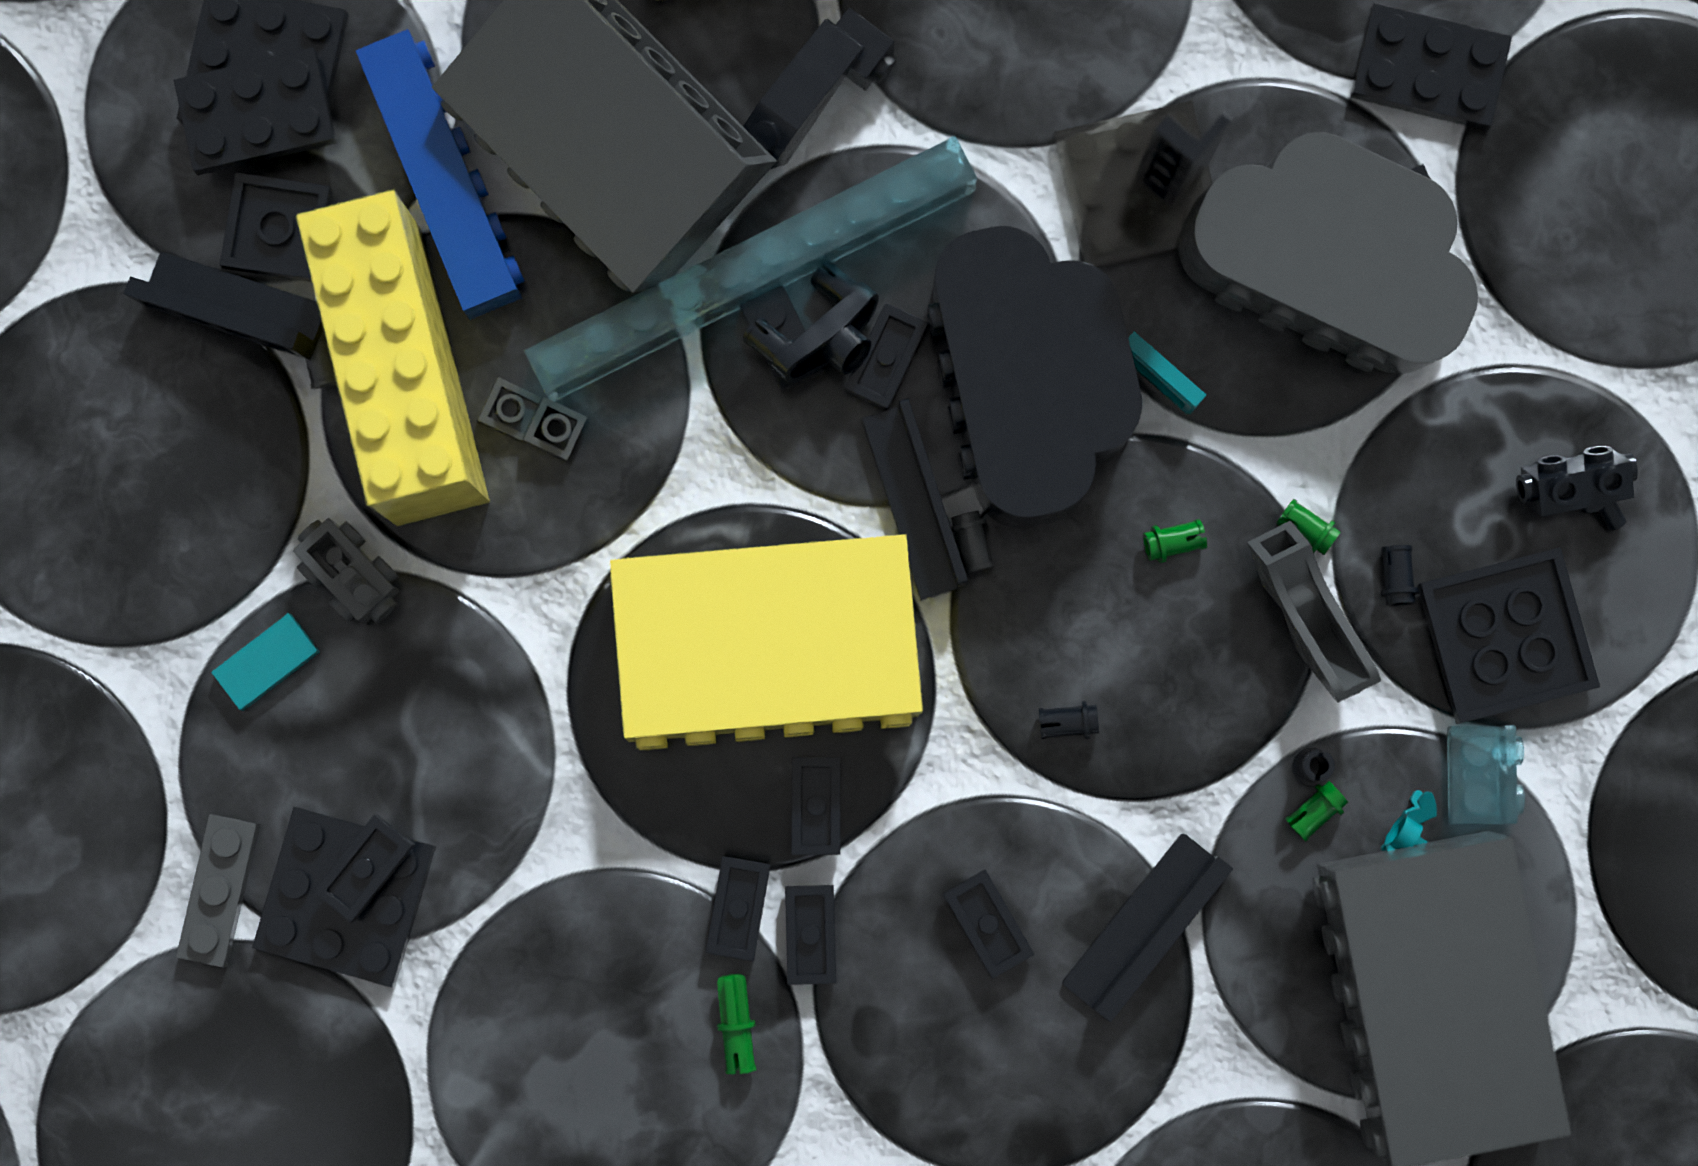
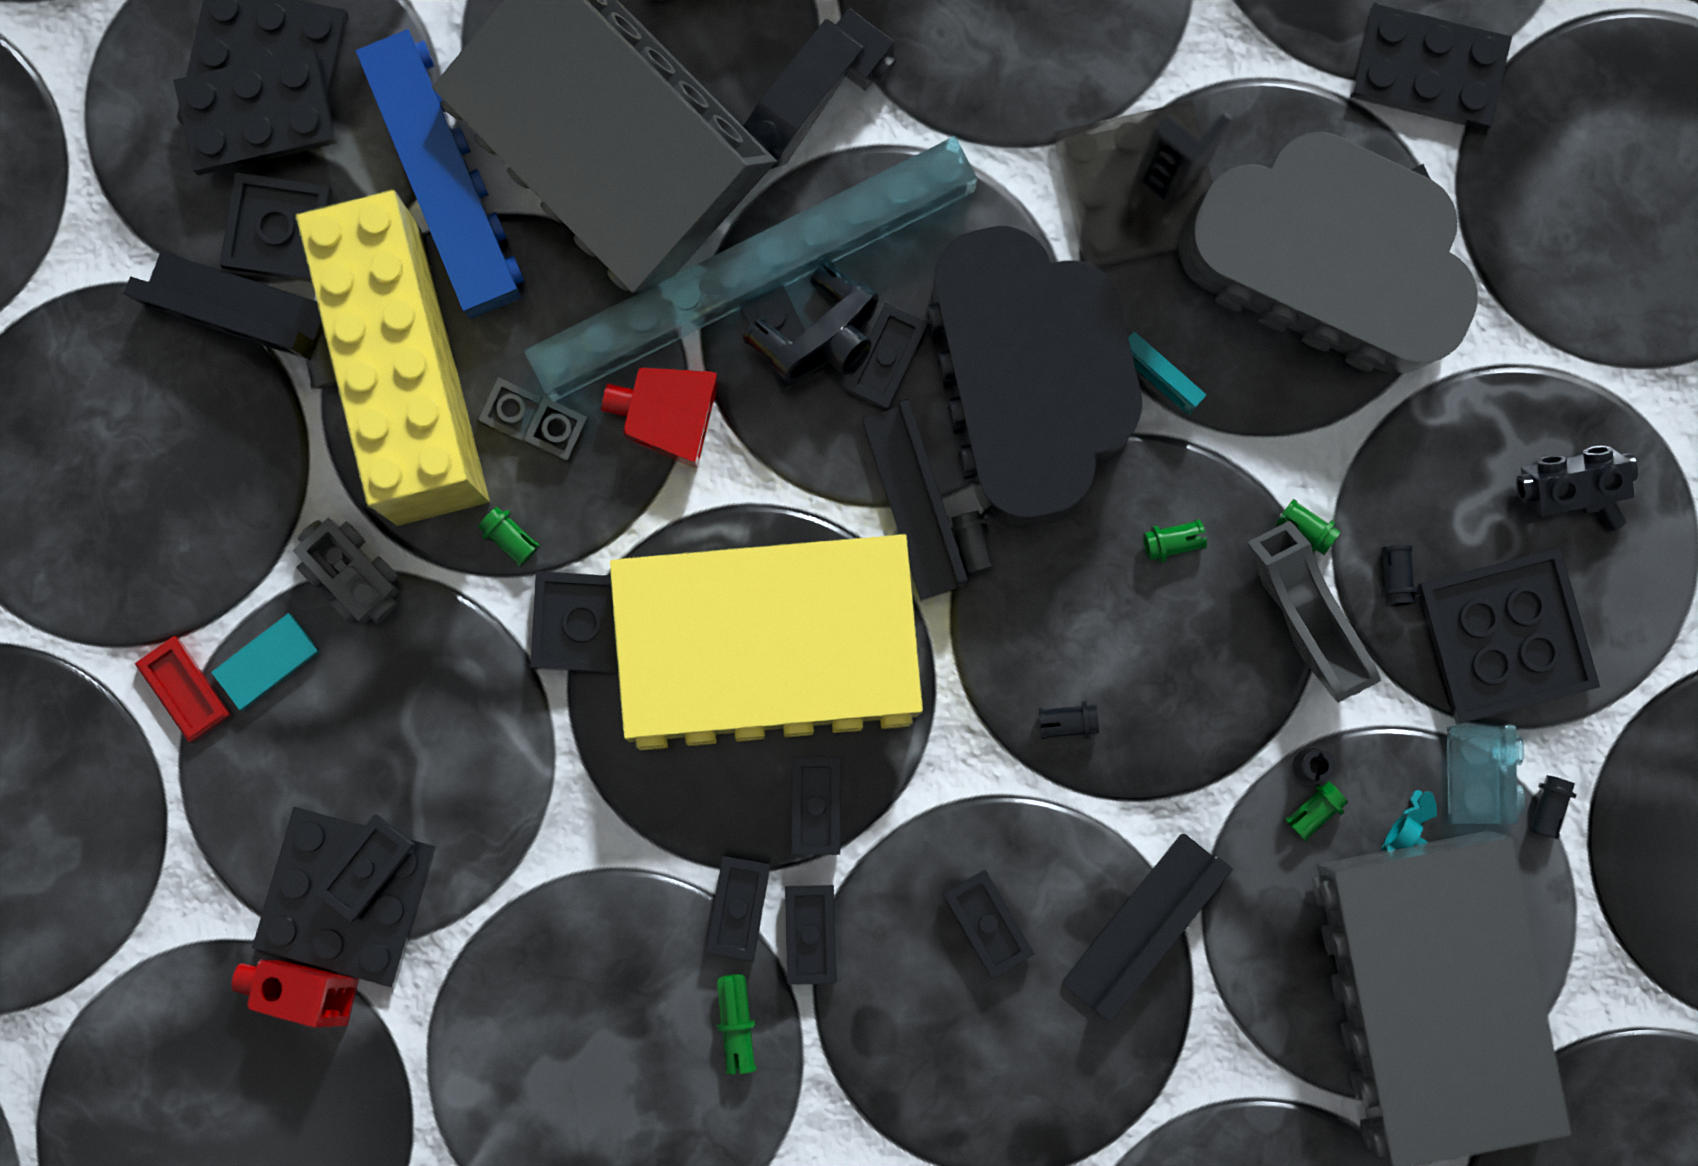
dark grey plate [176,814,260,968] -> none
none -> red tile [134,636,232,743]
none -> red torso [231,960,359,1028]
none -> green pin [478,506,540,567]
none -> black plate [530,571,619,674]
none -> red torso [601,368,719,468]
none -> black pin [1528,775,1577,840]

